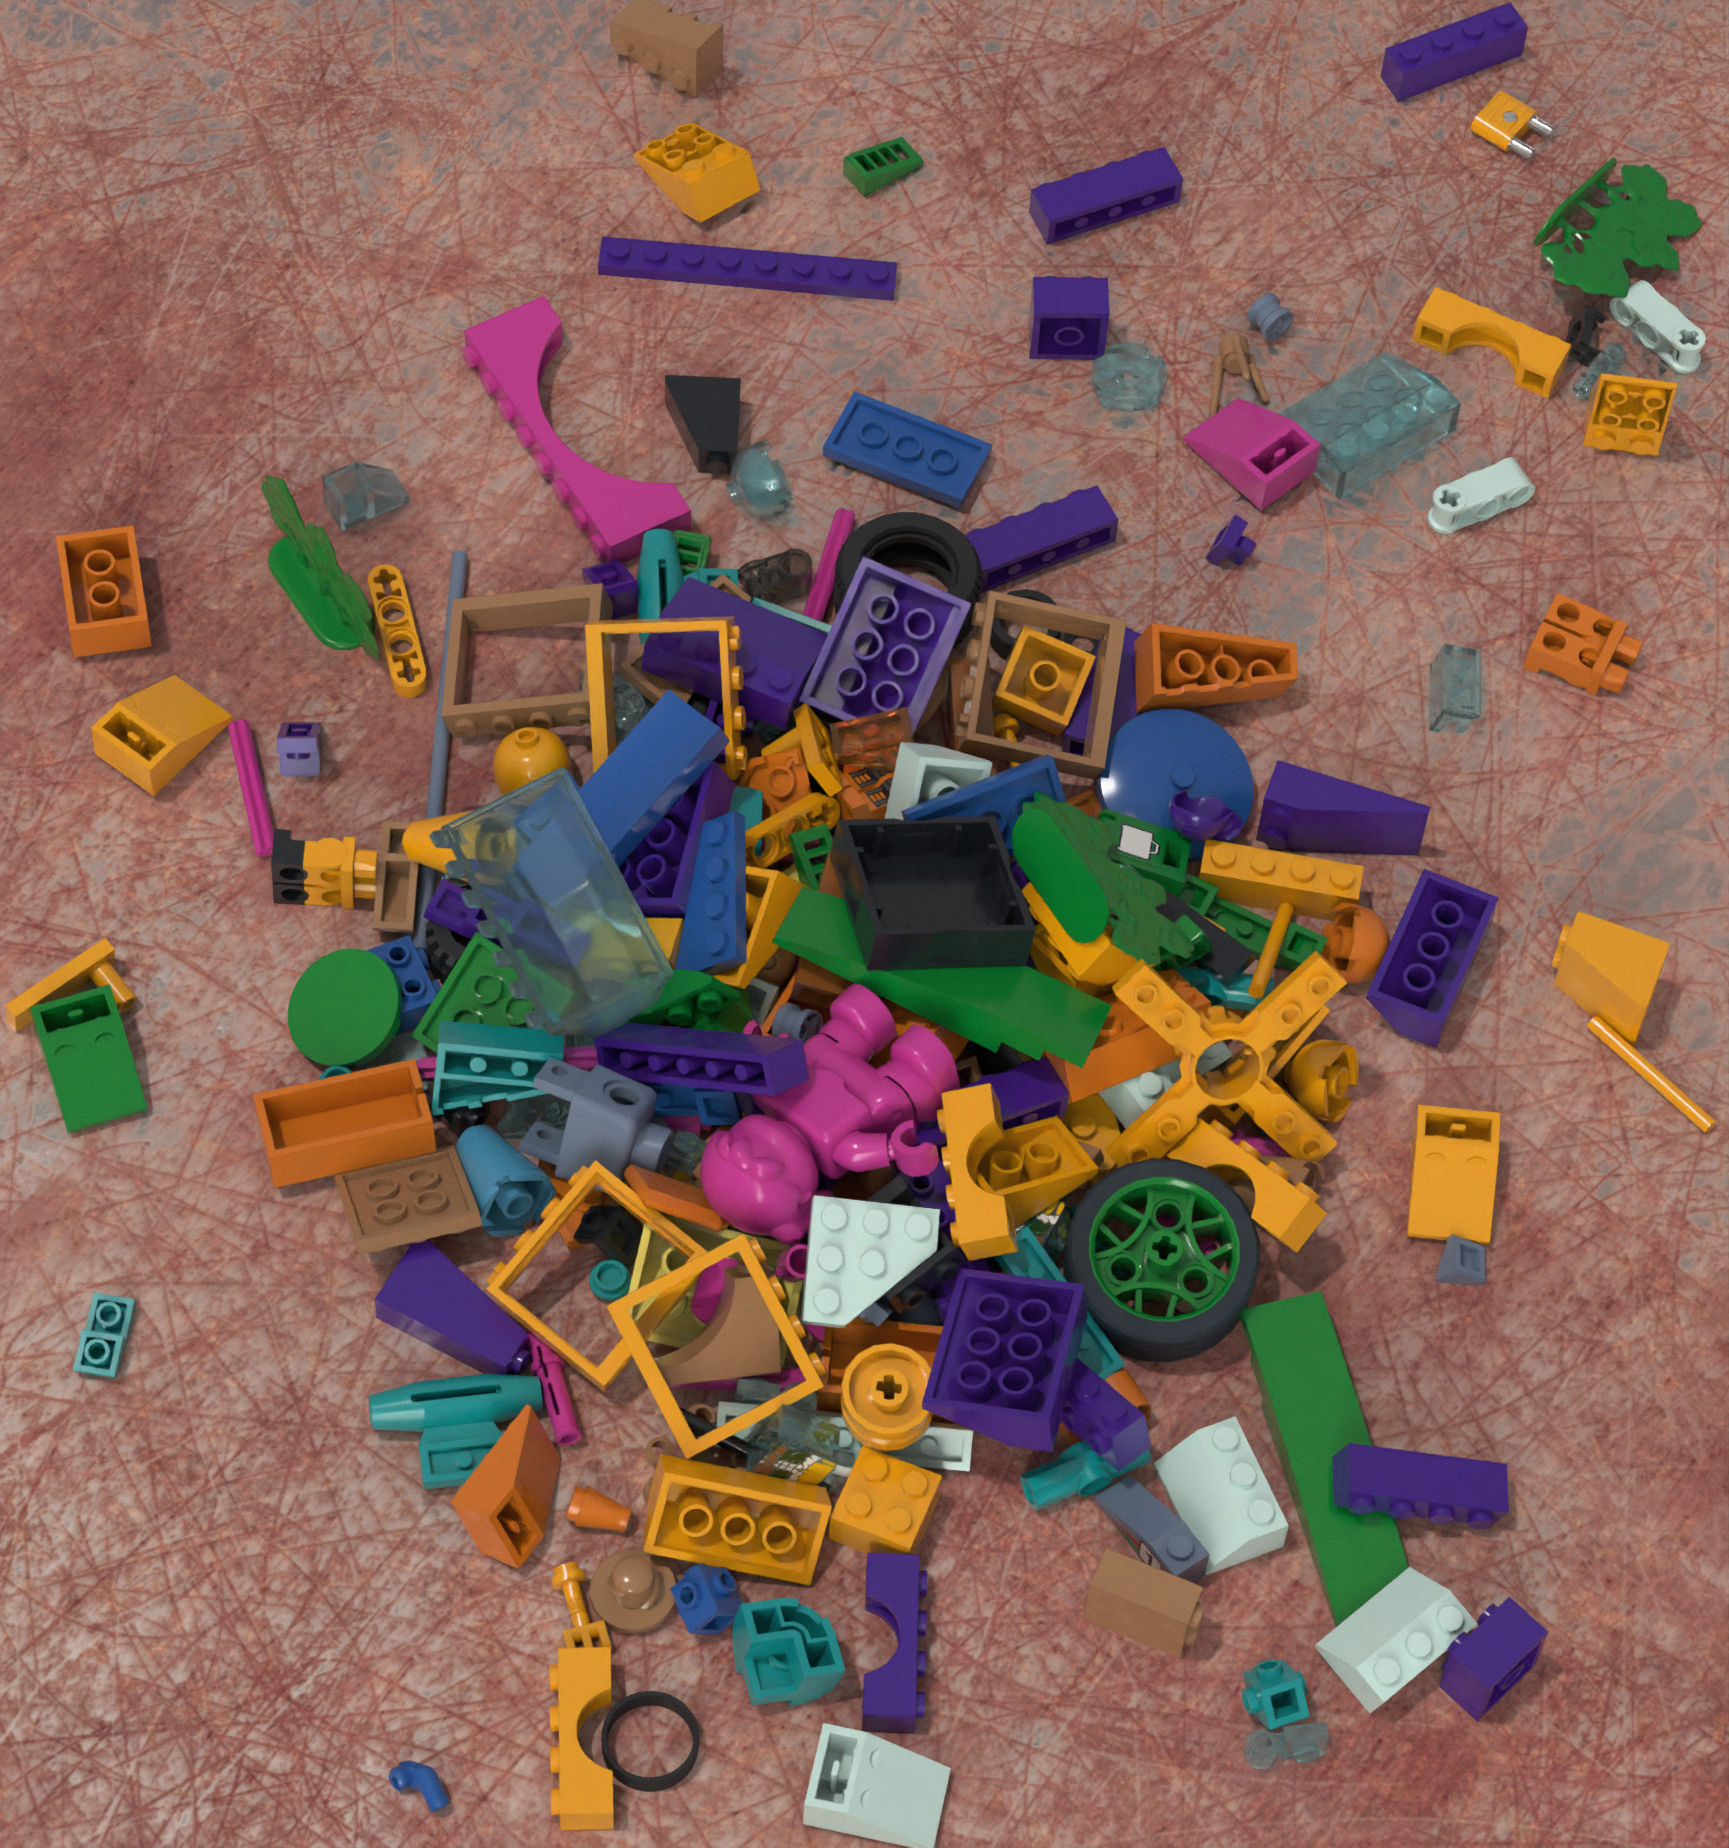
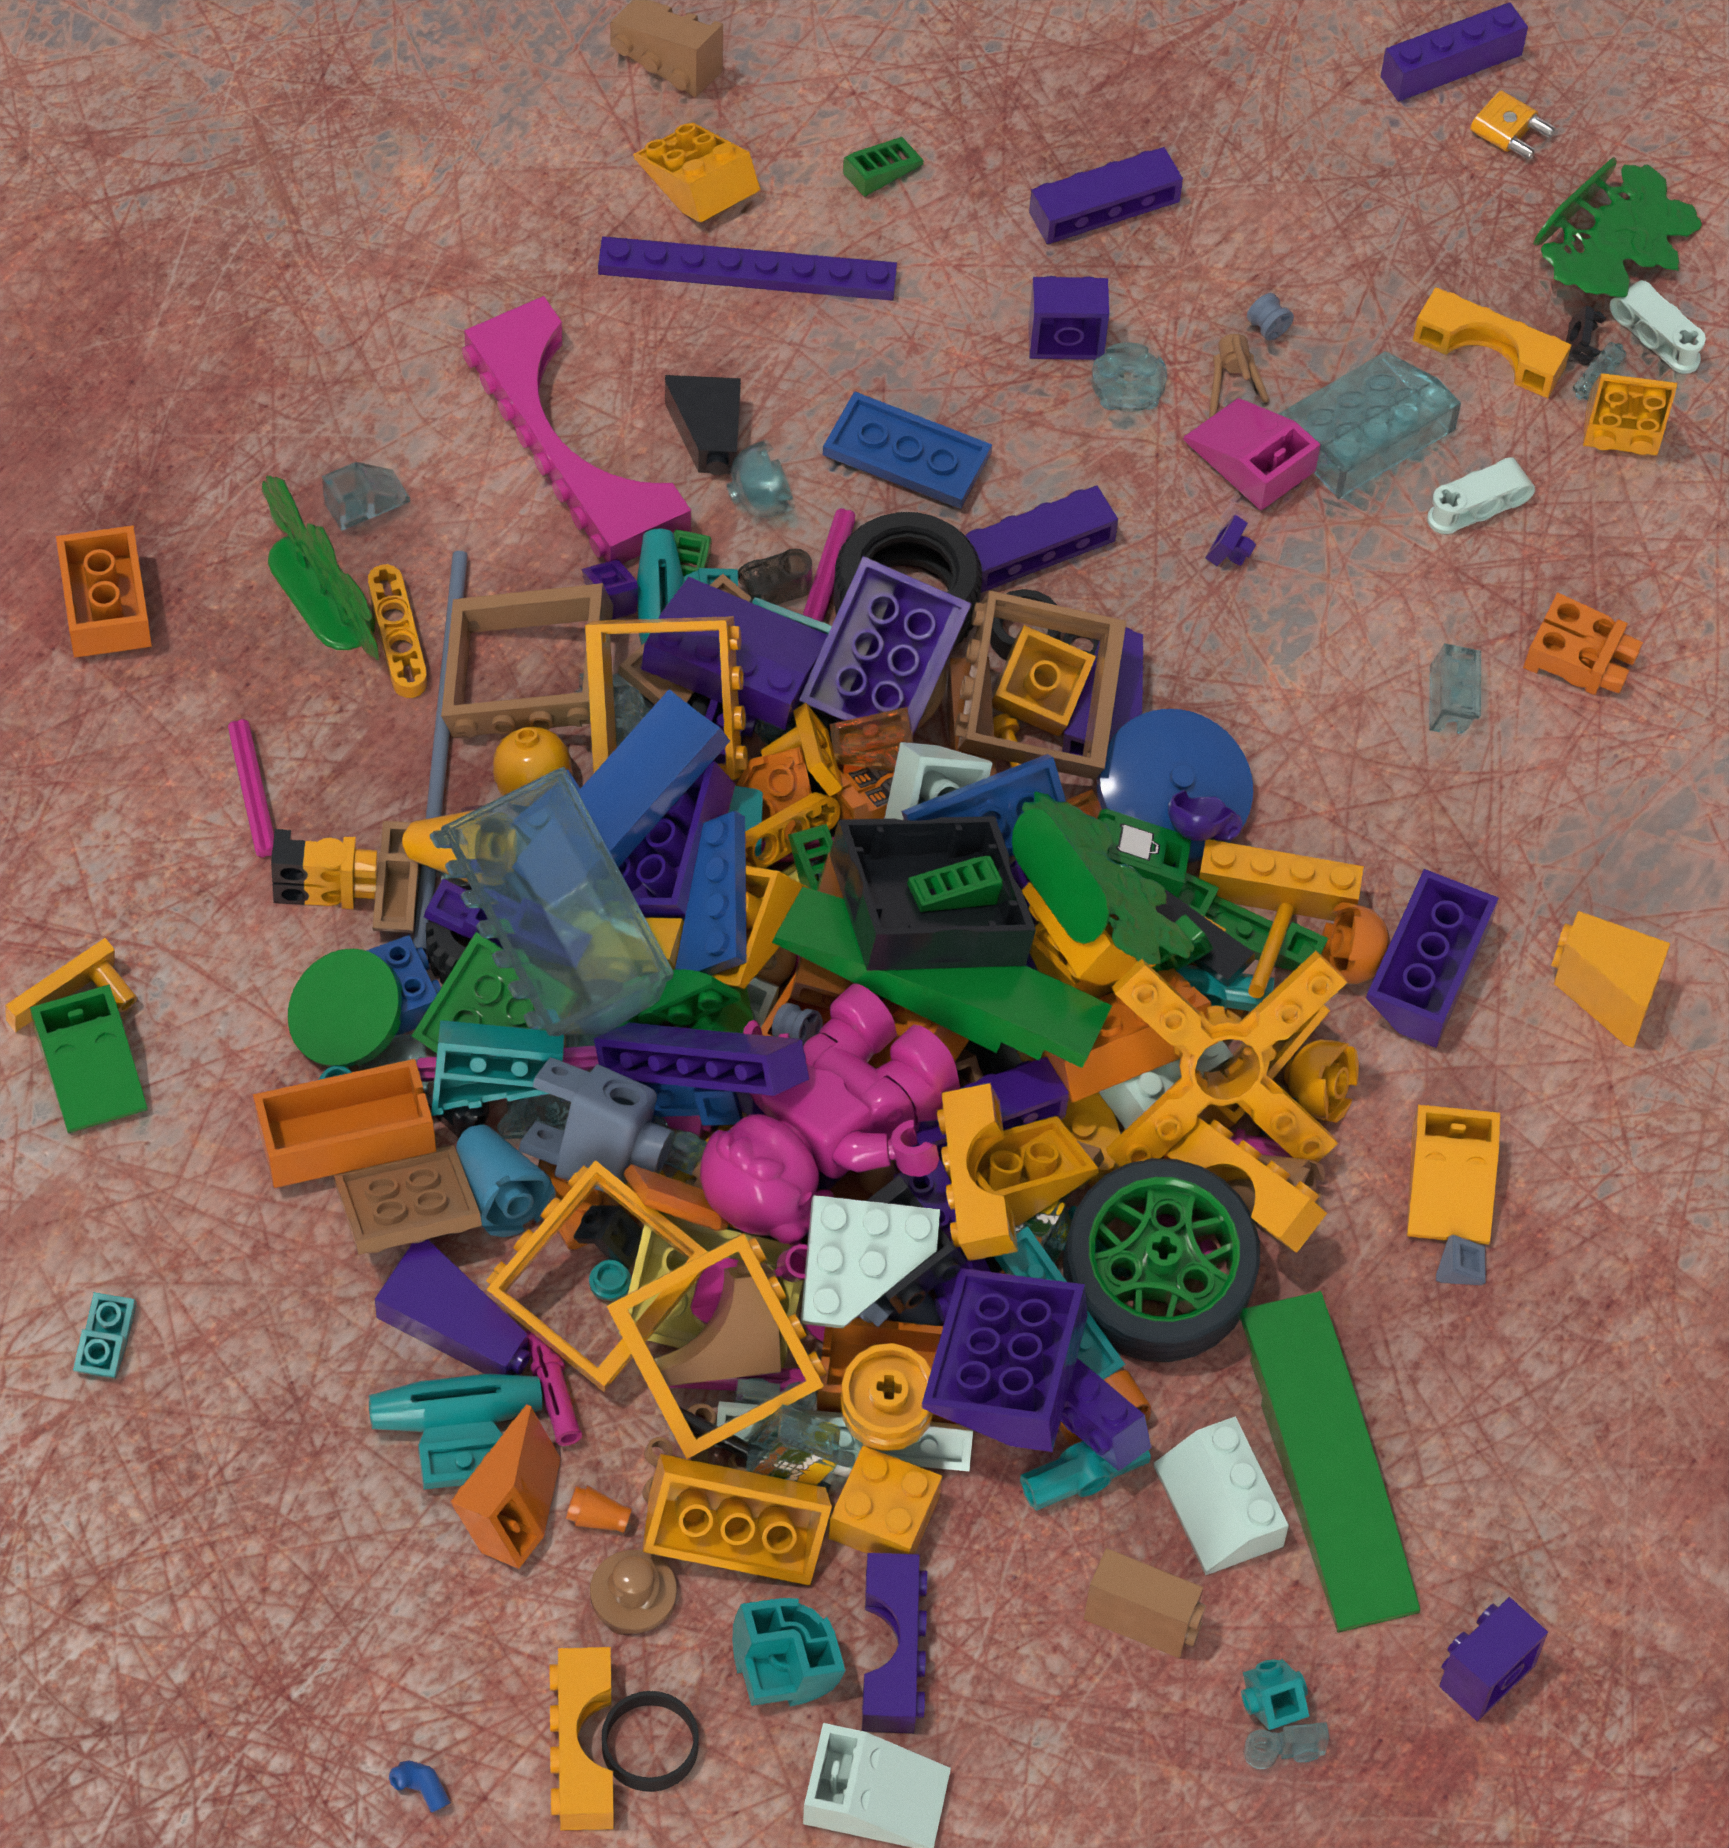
light orange slope [91,675,234,796] -> none
slope [277,722,322,777] -> none
light orange hinge [551,1562,612,1651] -> none
blue brick [670,1564,743,1635] -> none
sand blue slope [1094,1475,1210,1583] -> none
orange wedge [1134,623,1298,713] -> none
dark purple slope [1256,760,1431,855] -> none
light aqua slope [1314,1567,1477,1714] -> none
dark purple brick [1332,1443,1509,1529] -> none
light orange bar [1586,1015,1716,1133] -> none
none -> green slope [907,856,1002,912]

